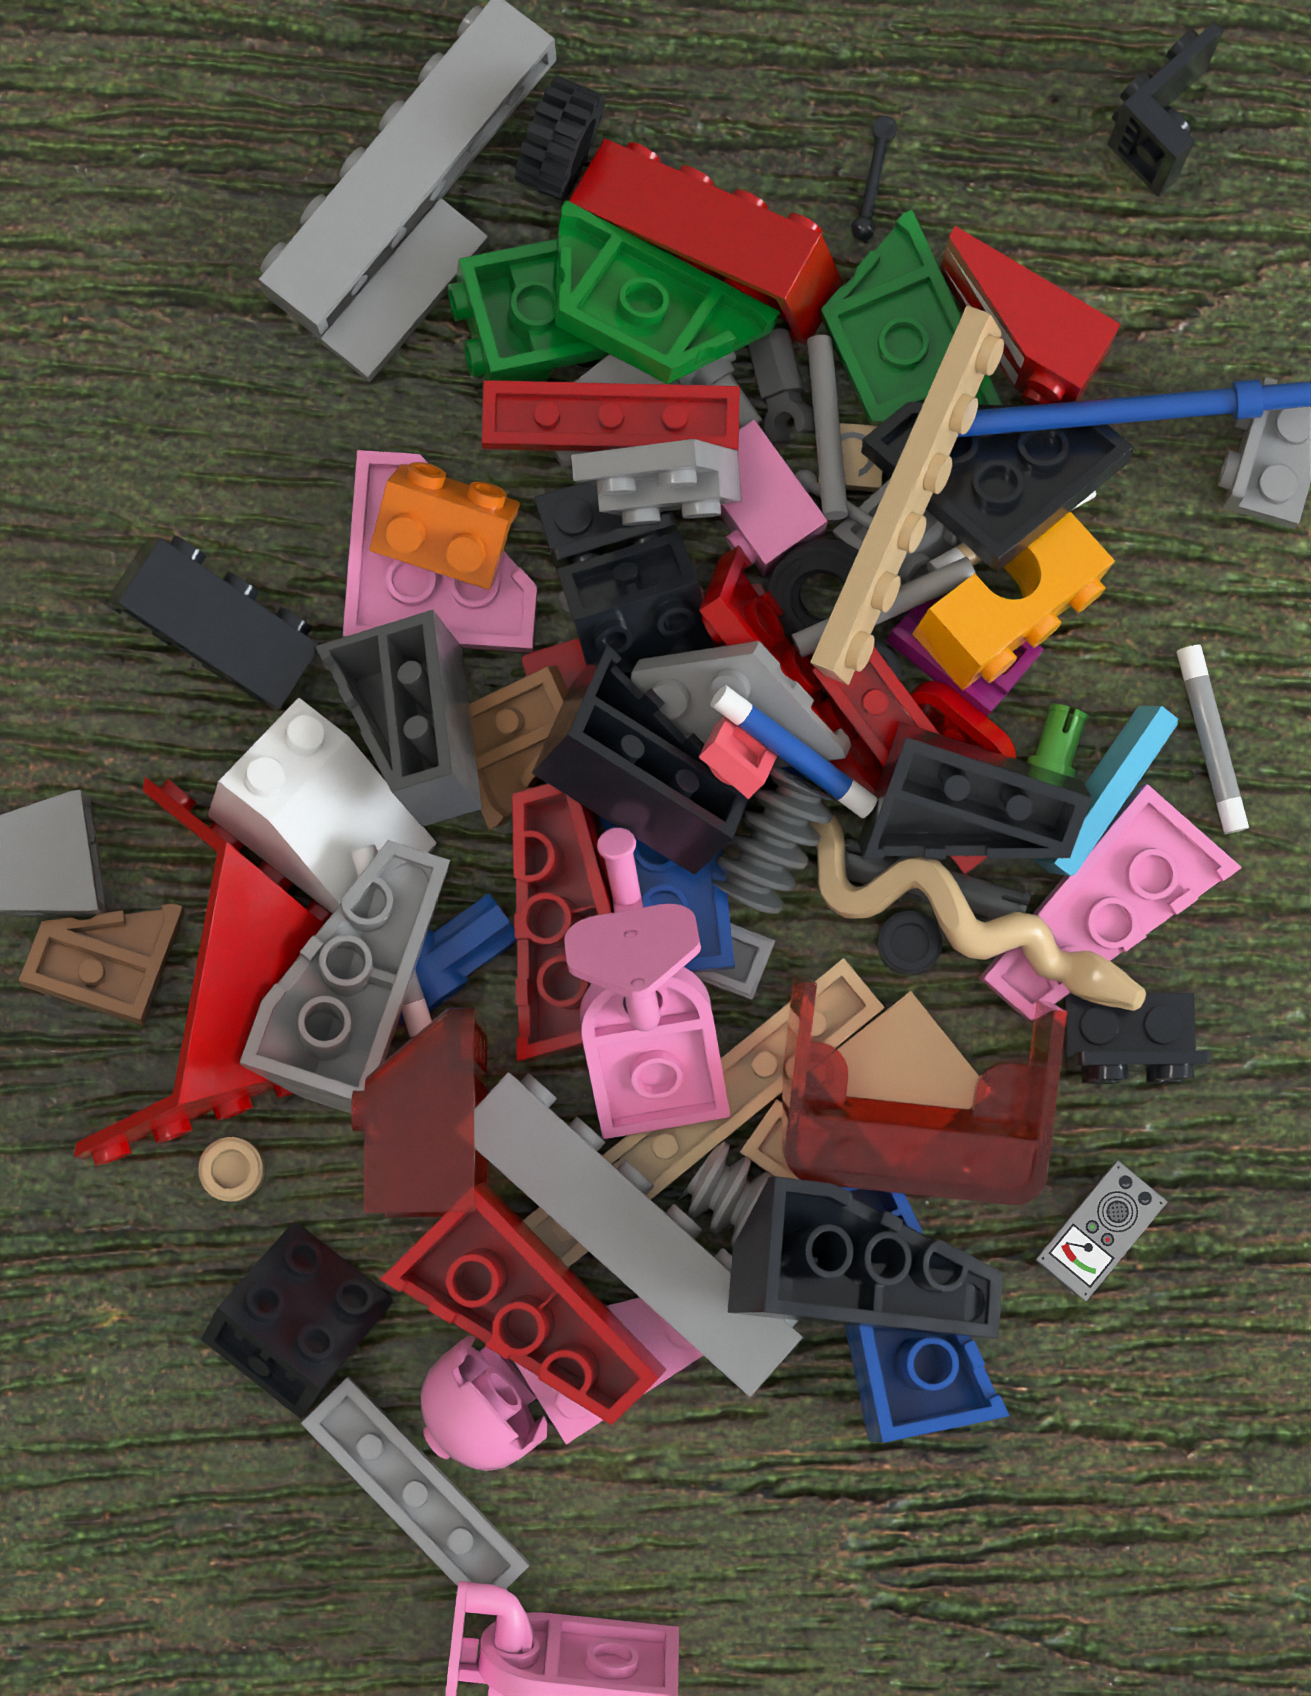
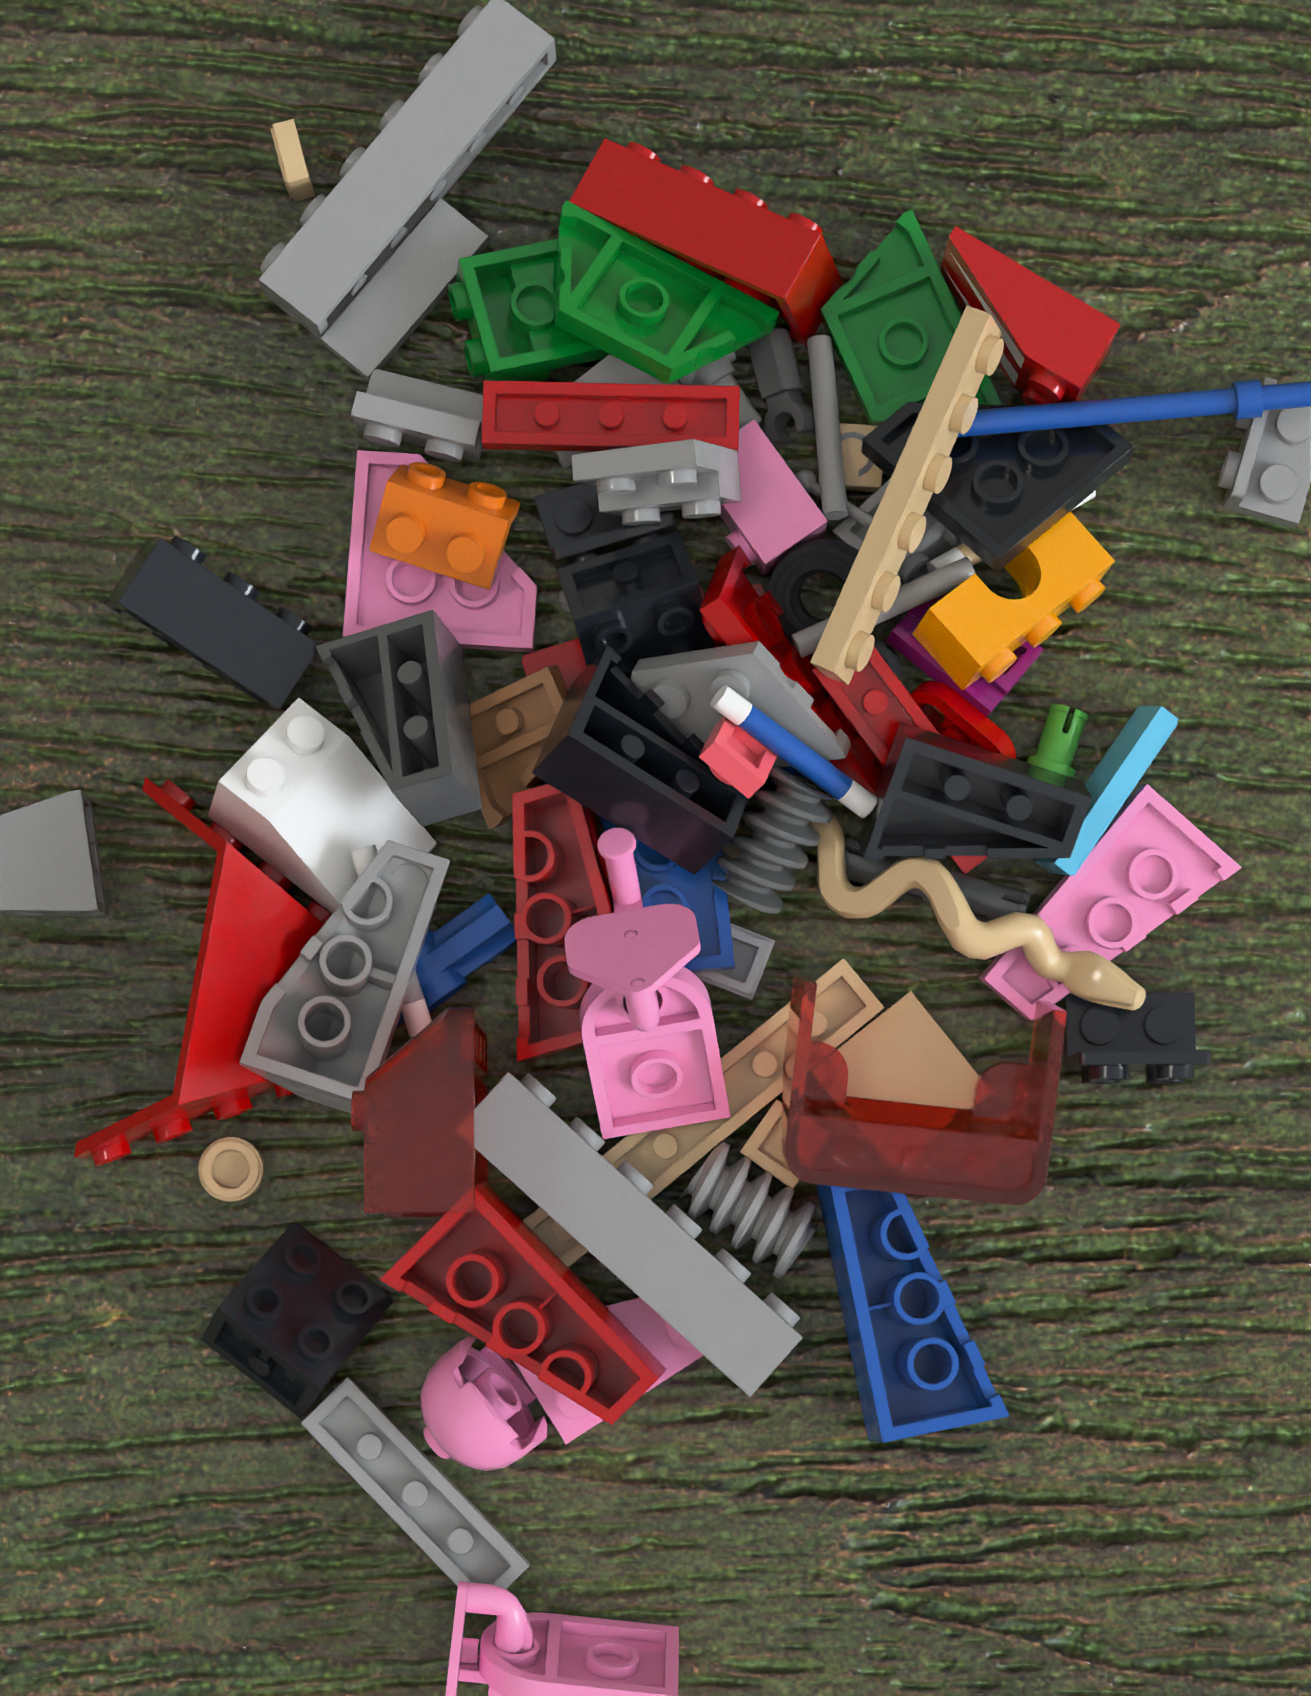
medium nougat wing [19,903,185,1026] -> none
black tyre [515,75,606,201] -> none
black wedge [728,1176,1003,1338] -> none
black hinge [851,116,897,241] -> none
black tile [877,911,942,976] -> none
tile [1034,1160,1168,1301] -> none
black bracket [1107,22,1224,197] -> none
light grey bar [1176,645,1249,834] -> none
none -> tan tile [270,119,315,202]
none -> light grey bracket [351,369,483,462]

